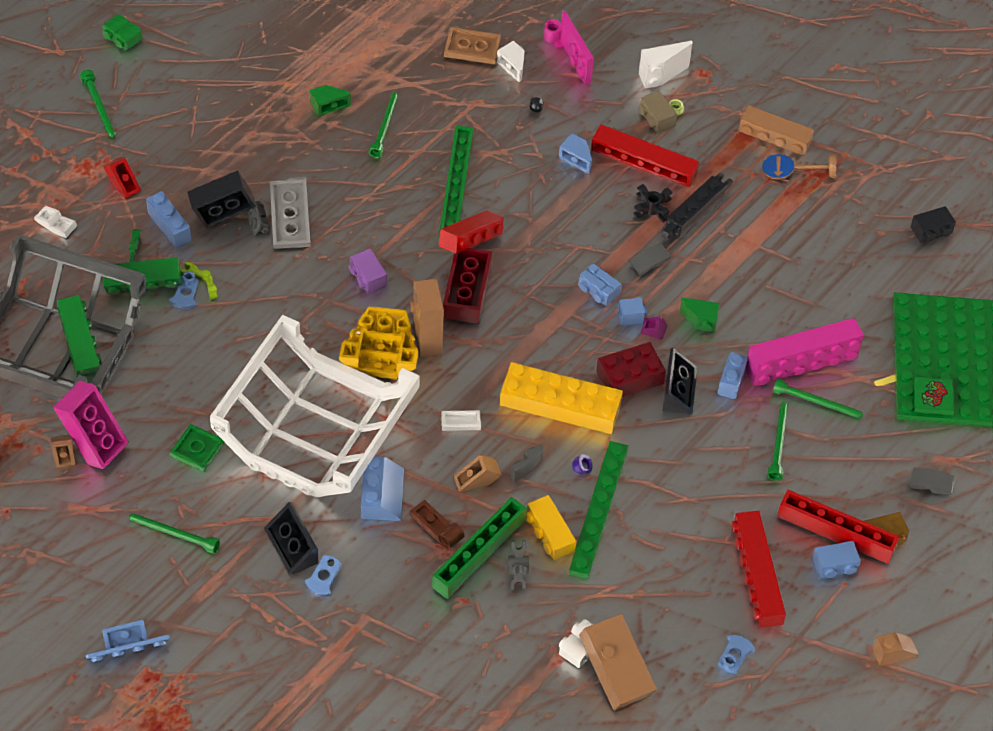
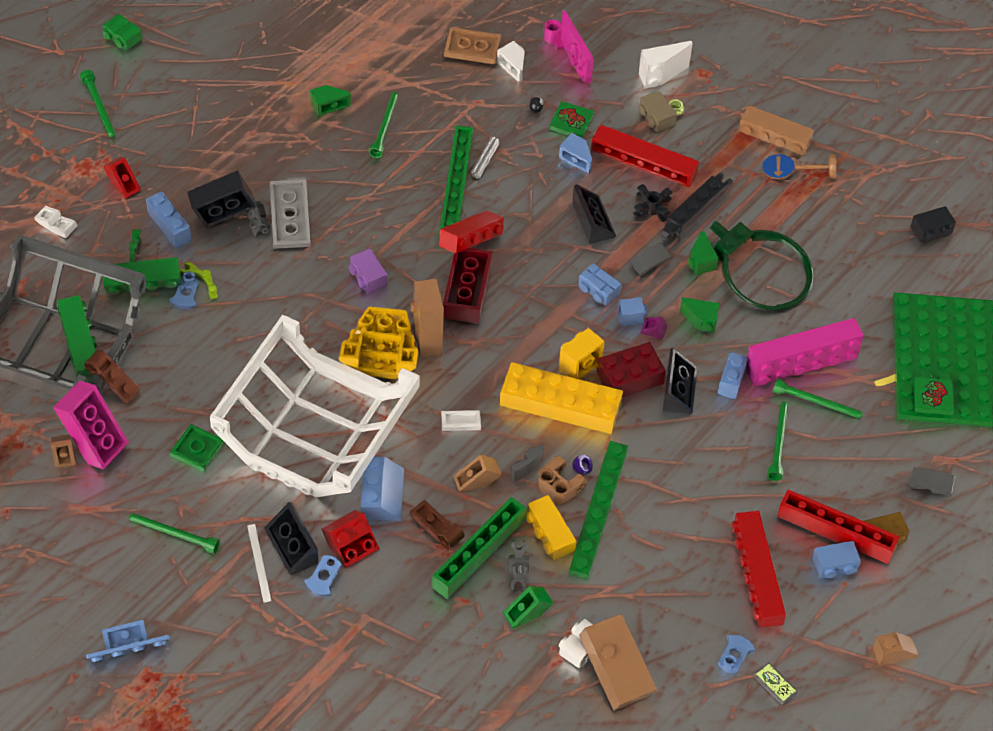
none -> copper plate [84,349,140,403]
none -> white sticker [247,524,271,603]
none -> red slope [321,510,380,568]
none -> light grey axle [471,136,499,179]
none -> green slope [503,586,554,628]
none -> medium nougat piece [537,456,588,505]
none -> green tile [549,101,595,138]
none -> yellow brick [559,327,605,380]
none -> black slope [572,184,616,244]
none -> green slope [688,231,719,275]
none -> dark green brick [709,221,814,310]
none -> tile [754,662,798,706]

